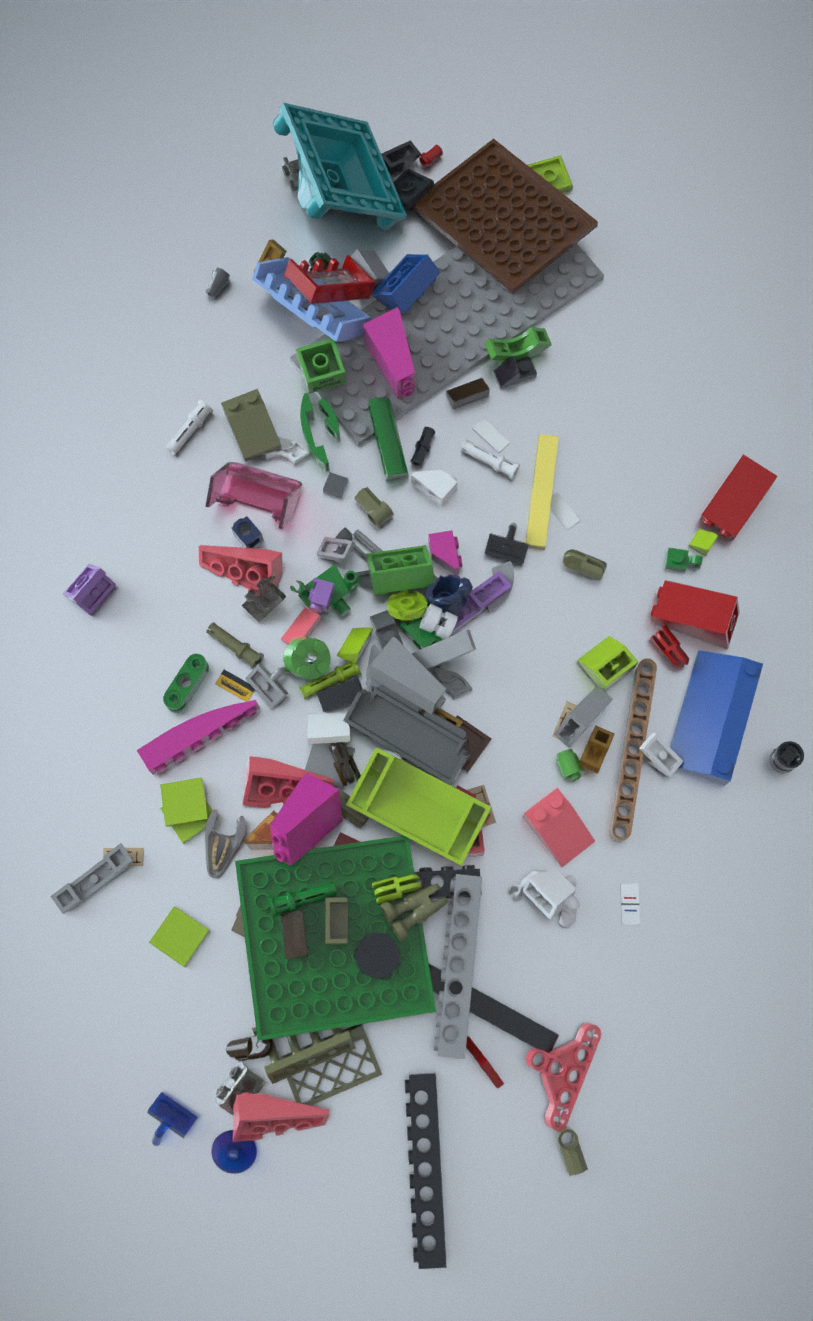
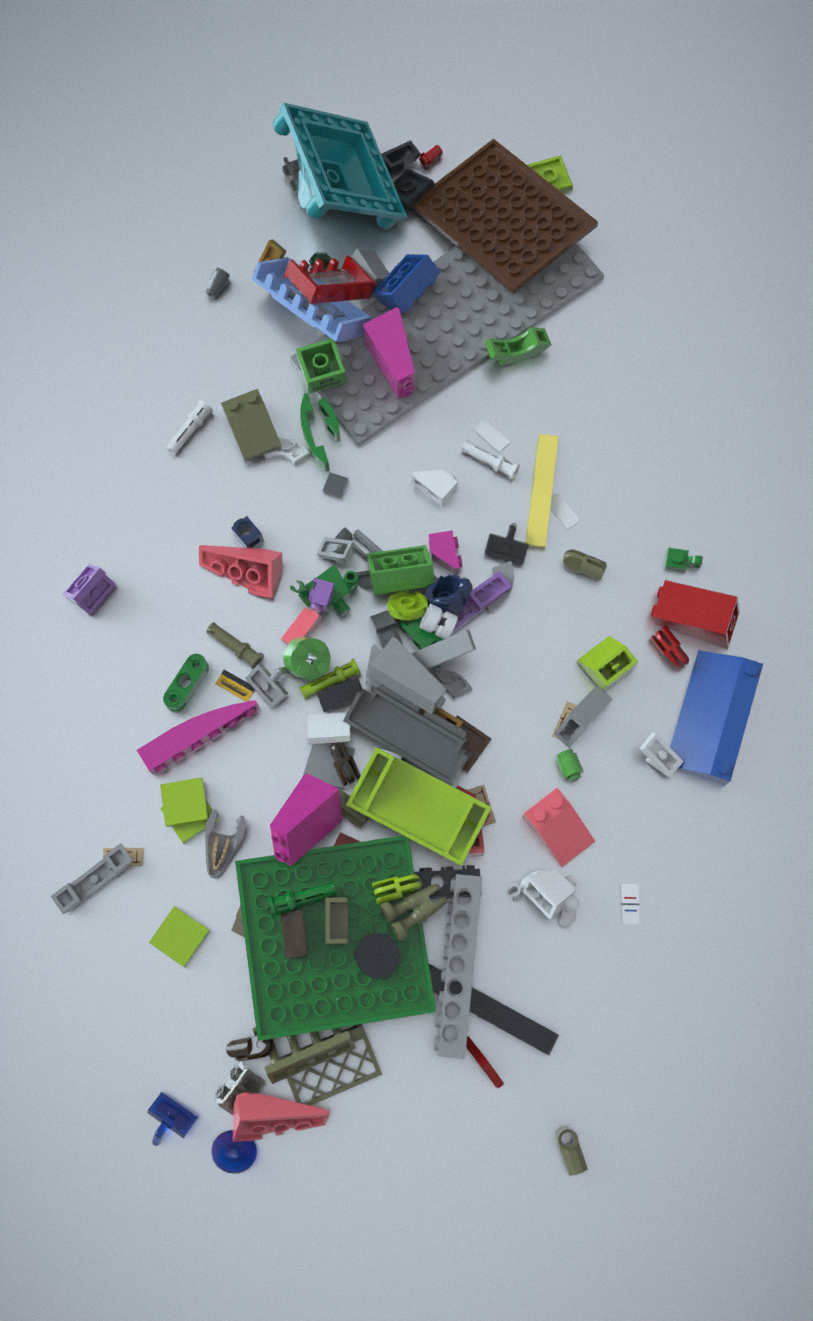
clear pink windscreen [205,462,302,529] -> none
clear smoke bracket [241,574,286,622] -> none
coral wedge [242,756,334,808] -> none
clear orange slope [243,811,277,850] -> none
lime slope [337,627,373,664] -> none
olive piece [354,487,394,528] -> none
green brick [368,397,409,480] -> none
black brick [405,1073,447,1269] -> none
black pin [410,427,435,467] -> none
dark brown slope [446,378,490,409] -> none
black slope [493,356,537,389] -> none
coral beam [526,1023,601,1131] -> none
pearl gold brick [578,725,615,774] -> none
medium nougat beam [609,658,657,843] -> none
lime slope [688,529,718,555] -> none
red slope [700,454,778,539] -> none
black wheel [769,741,804,774] -> none

